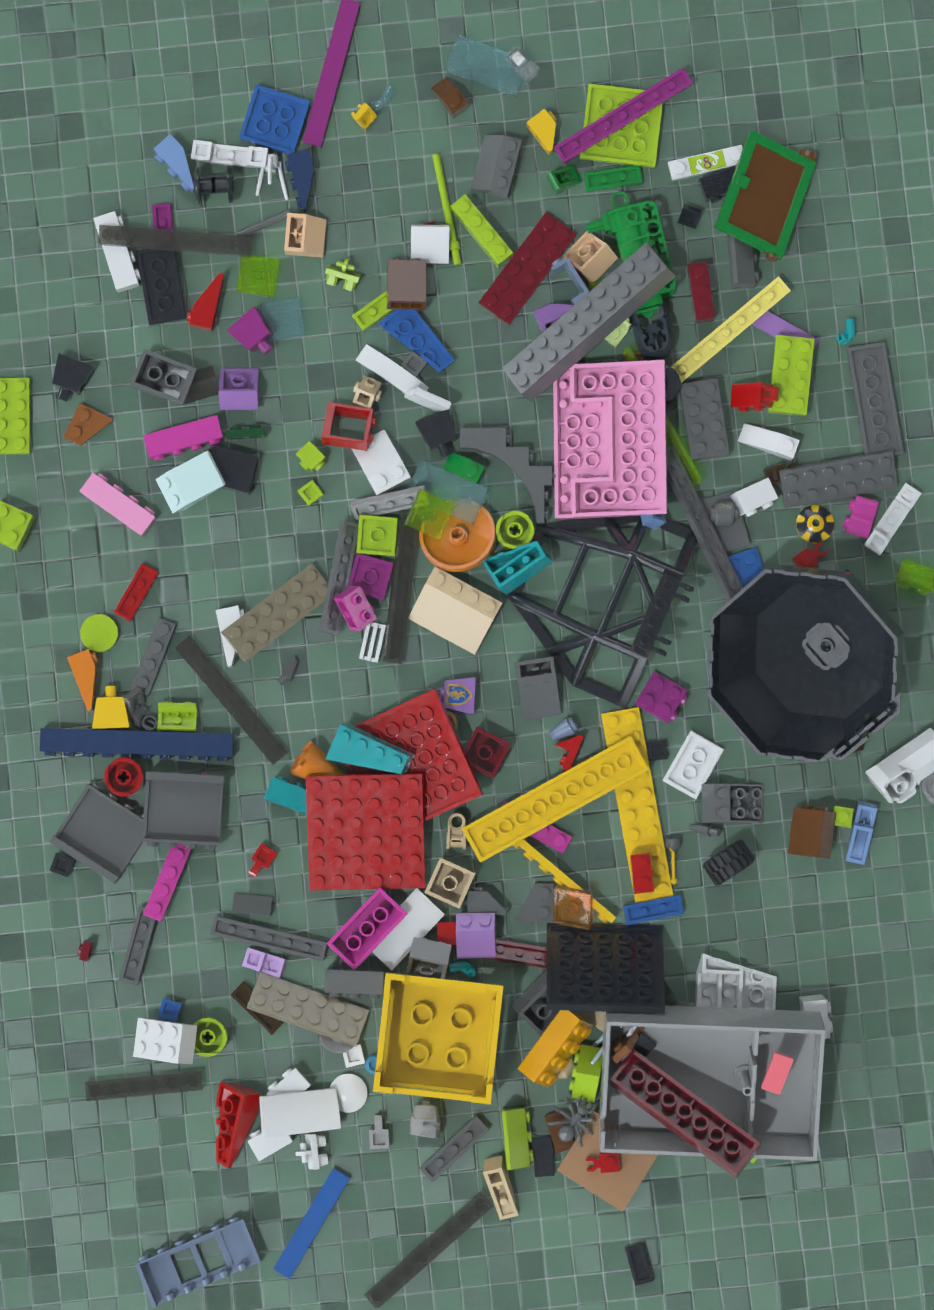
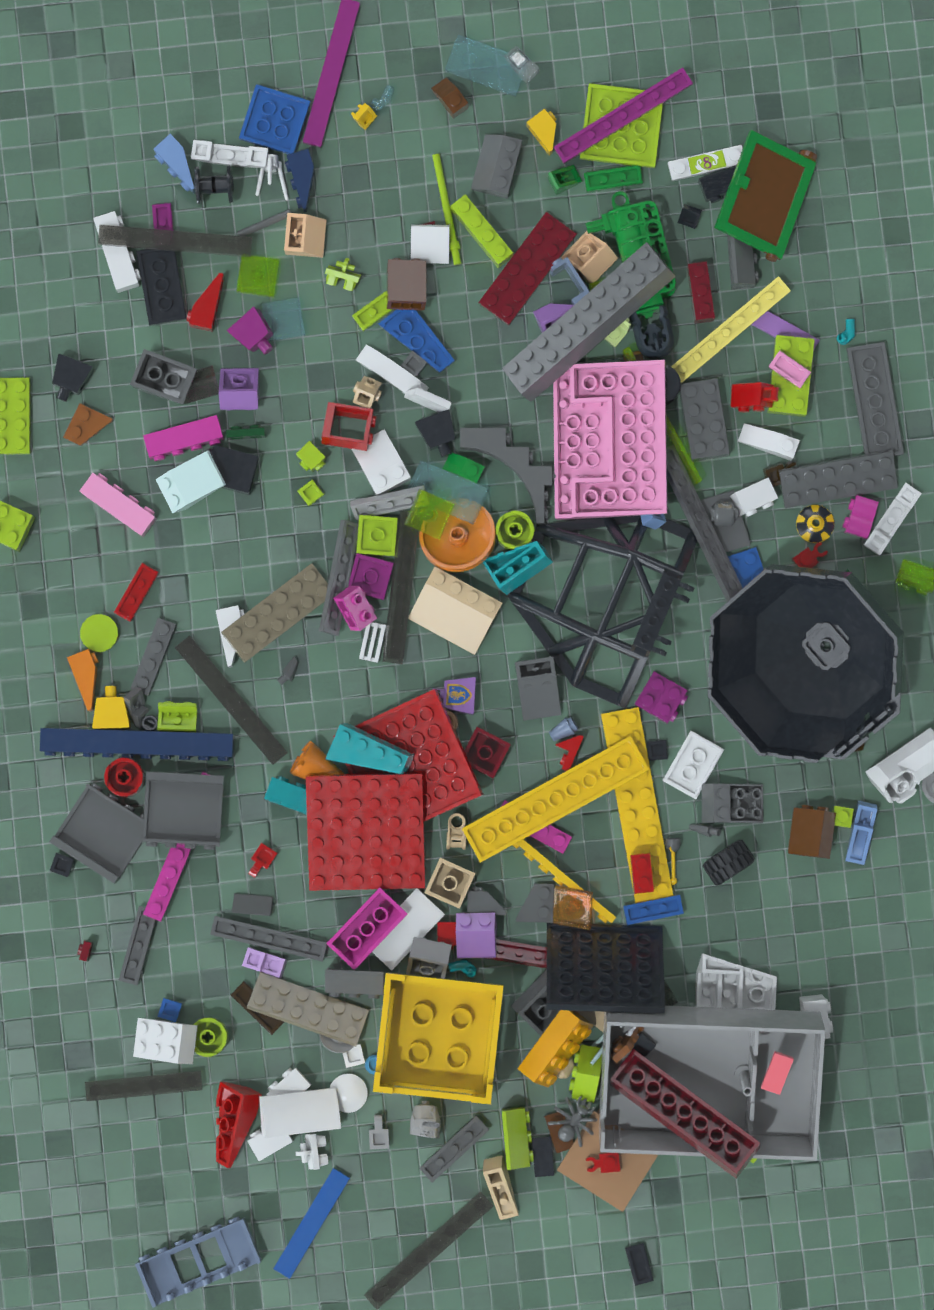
none -> bright pink tile [769,351,811,388]

